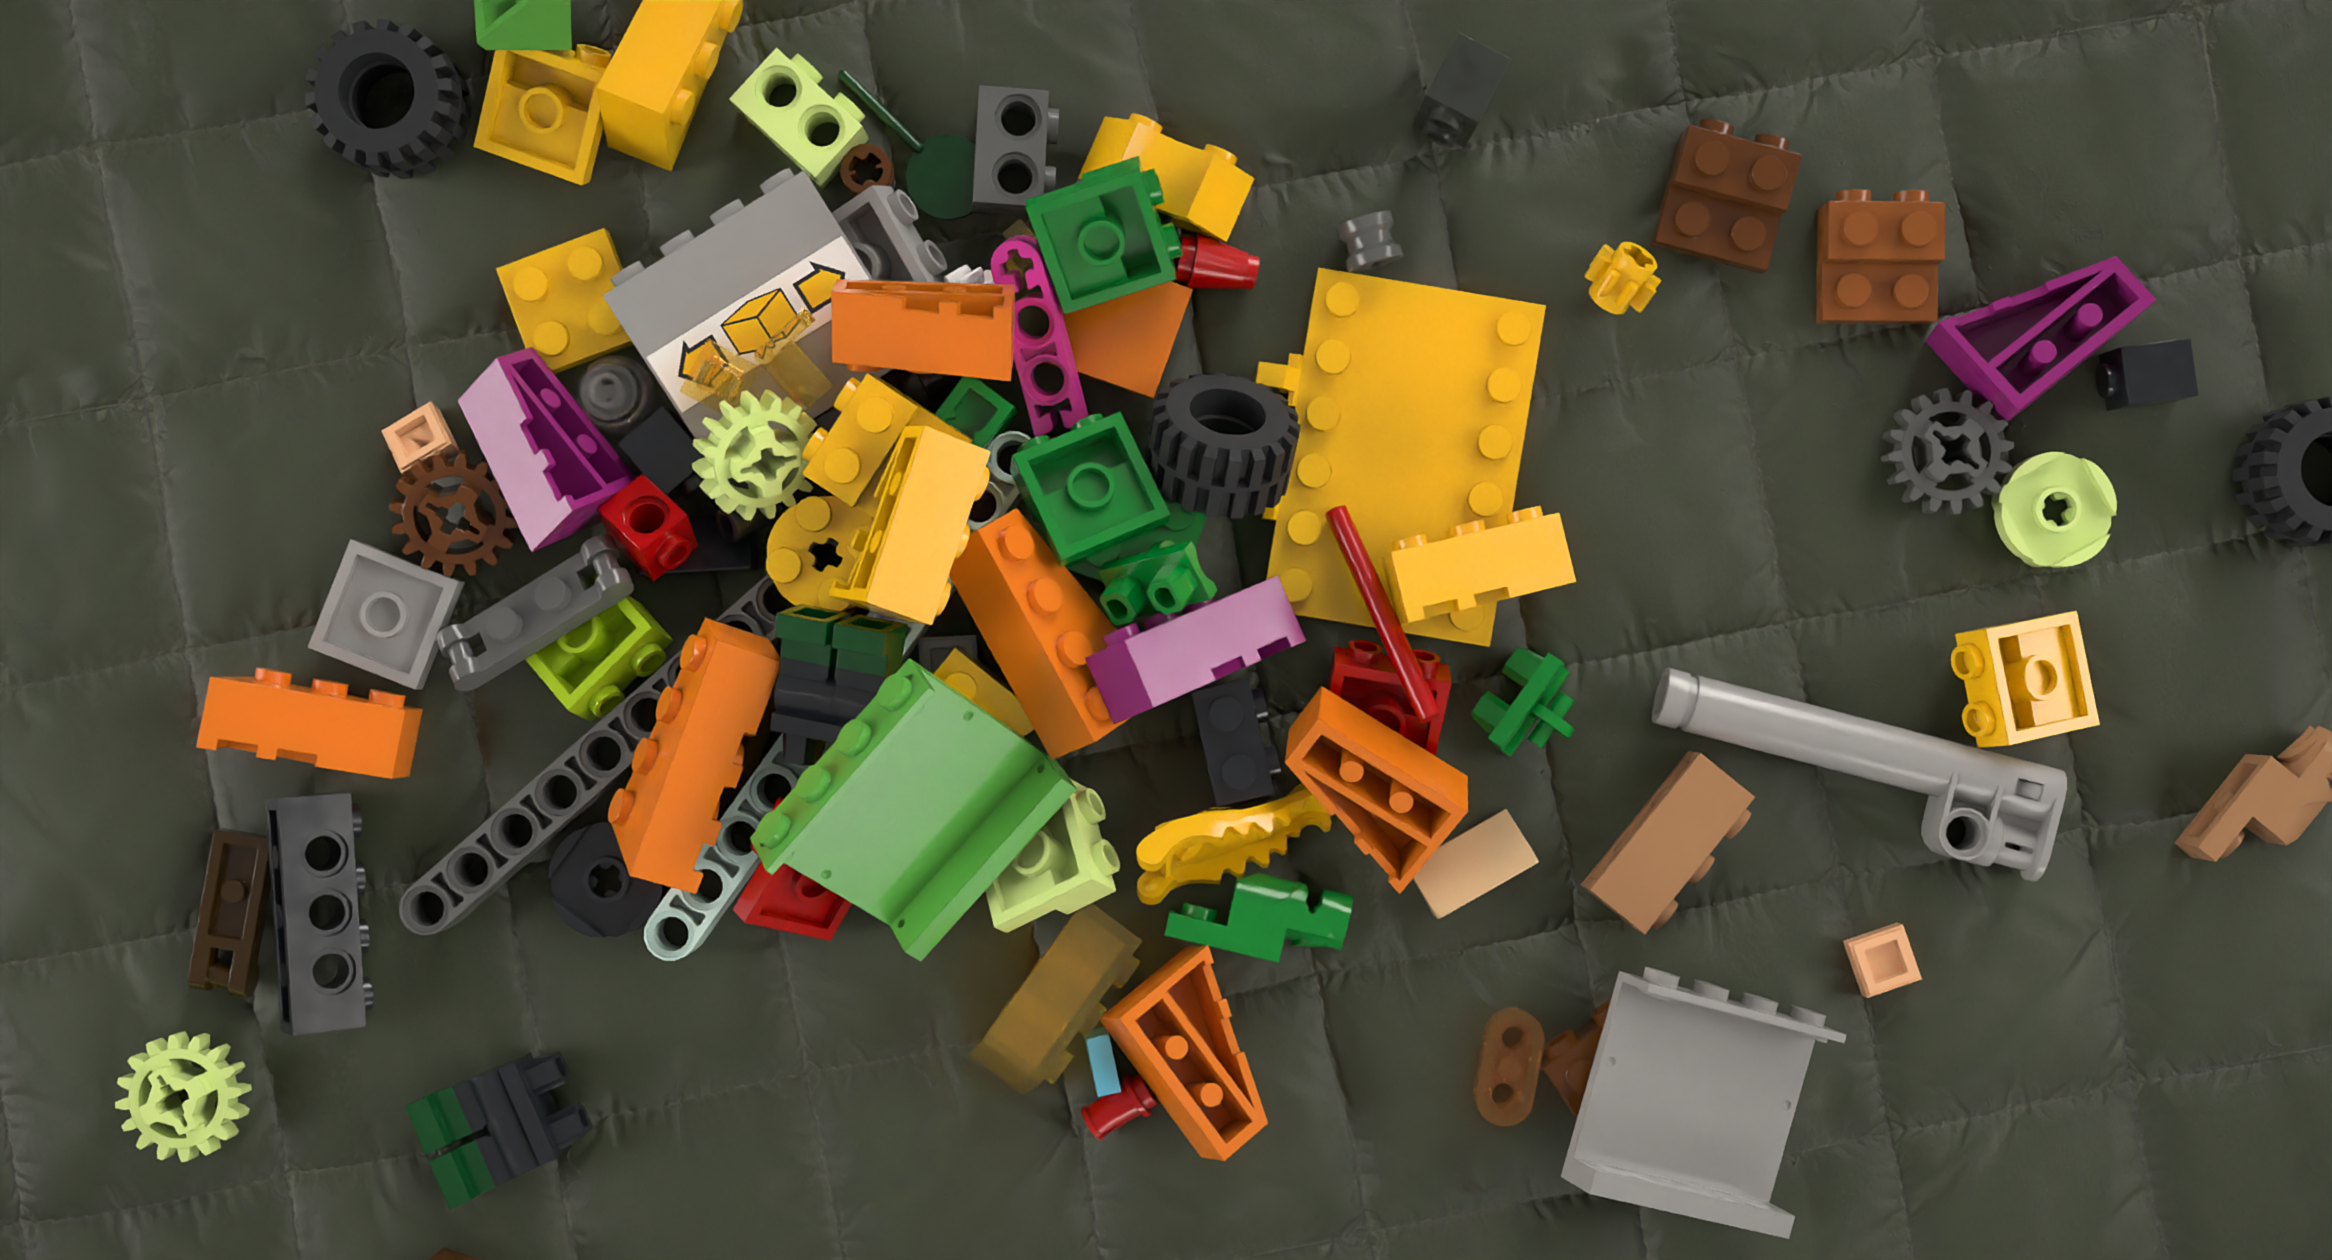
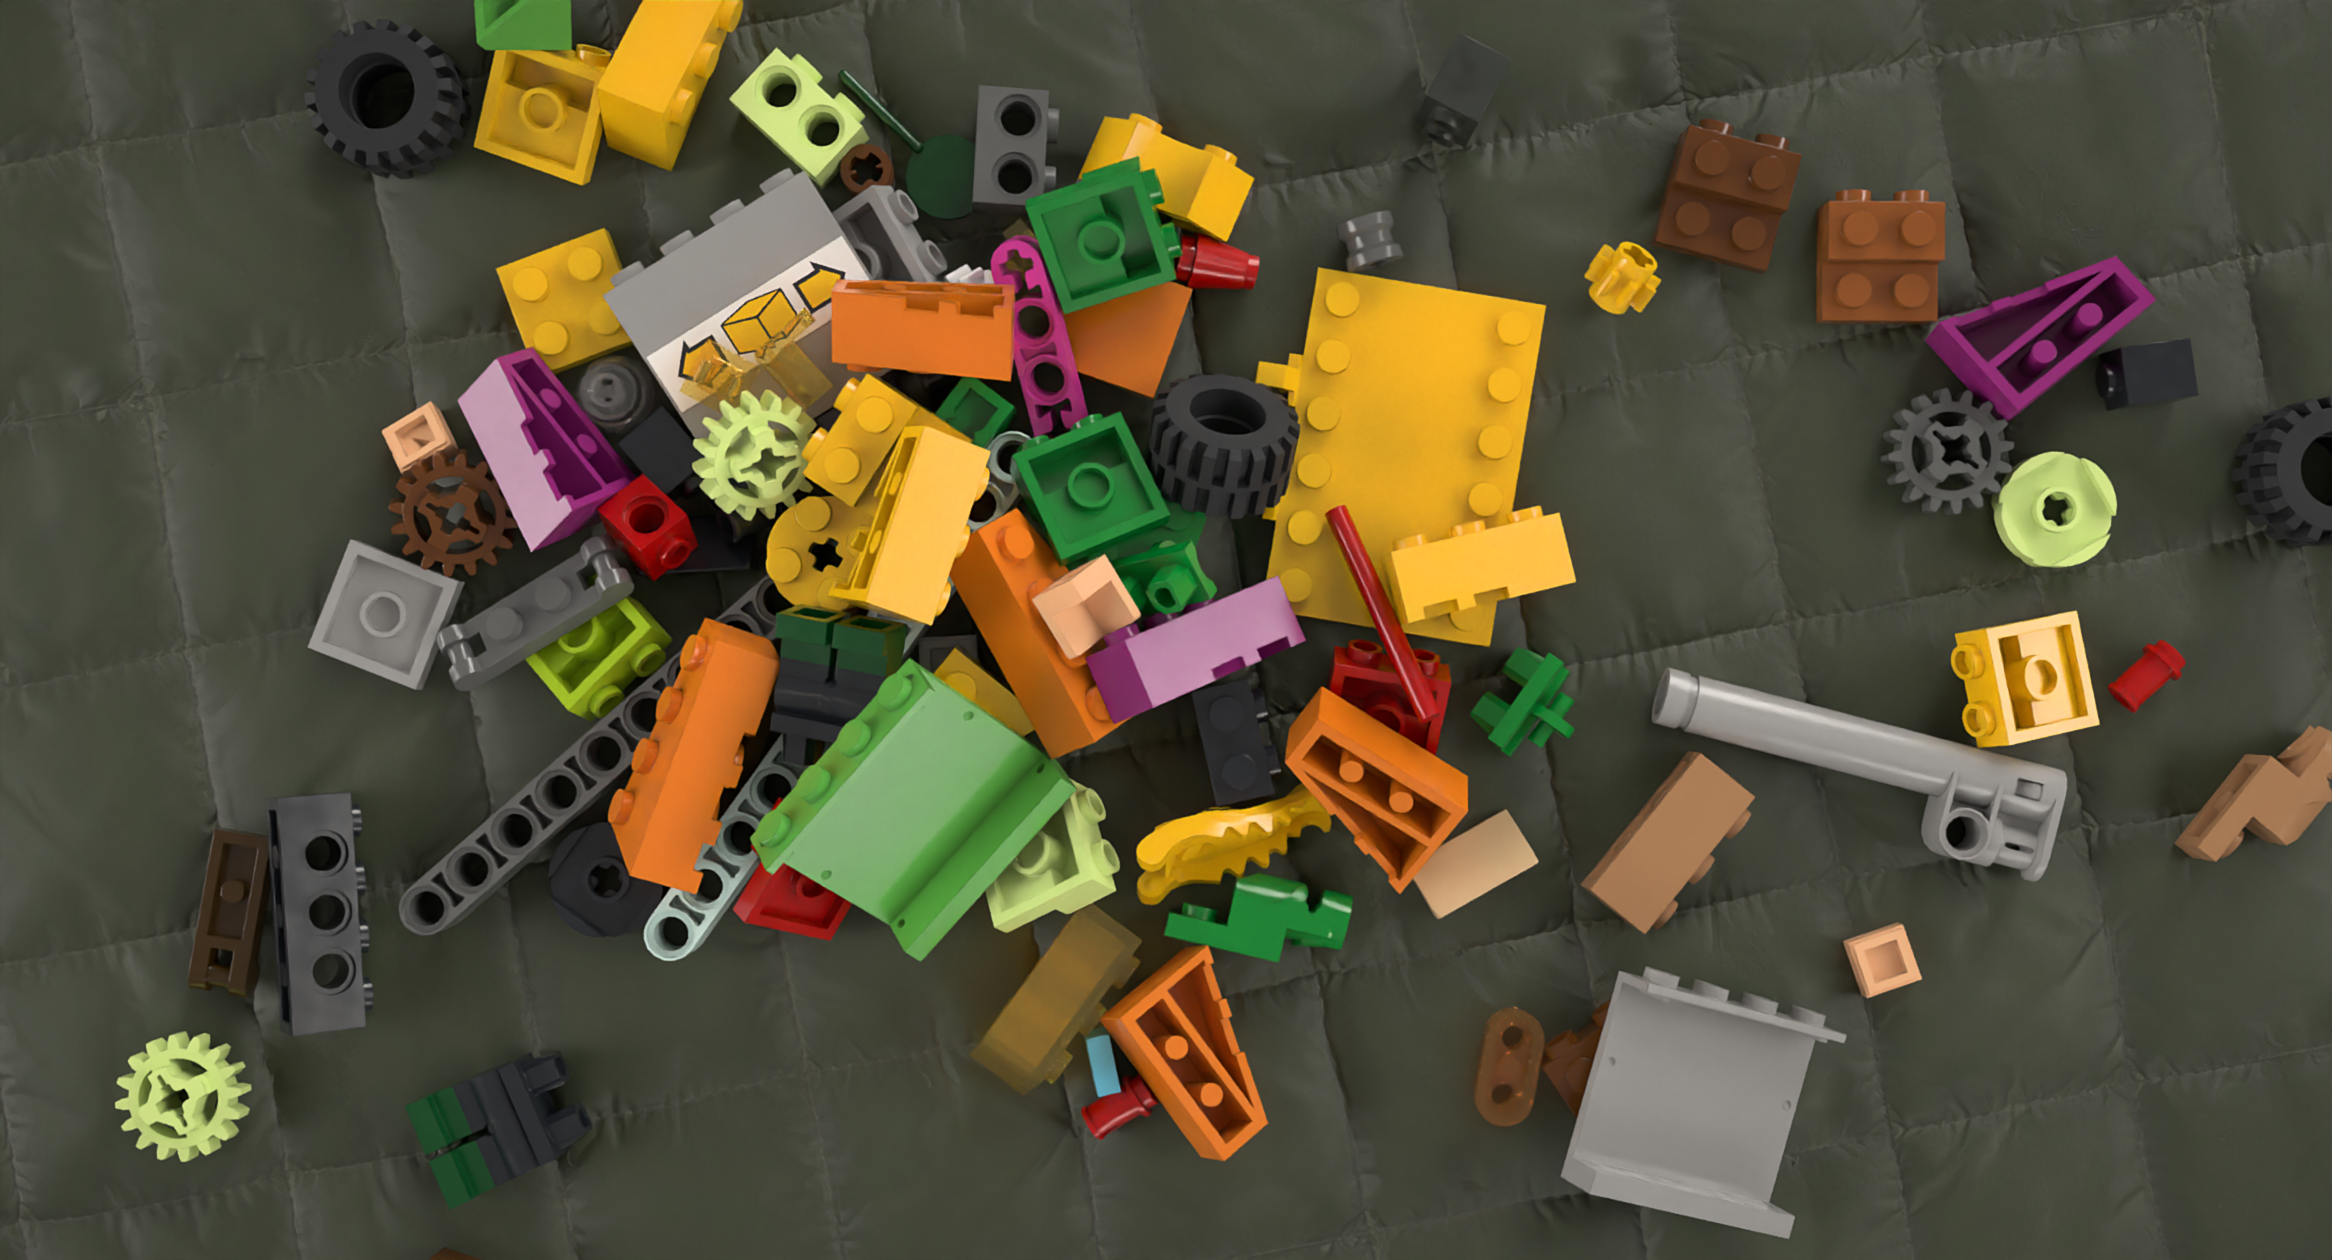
orange wedge [196,667,423,779] -> none
none -> light nougat panel [1031,554,1141,659]
none -> red pin [2107,640,2186,713]

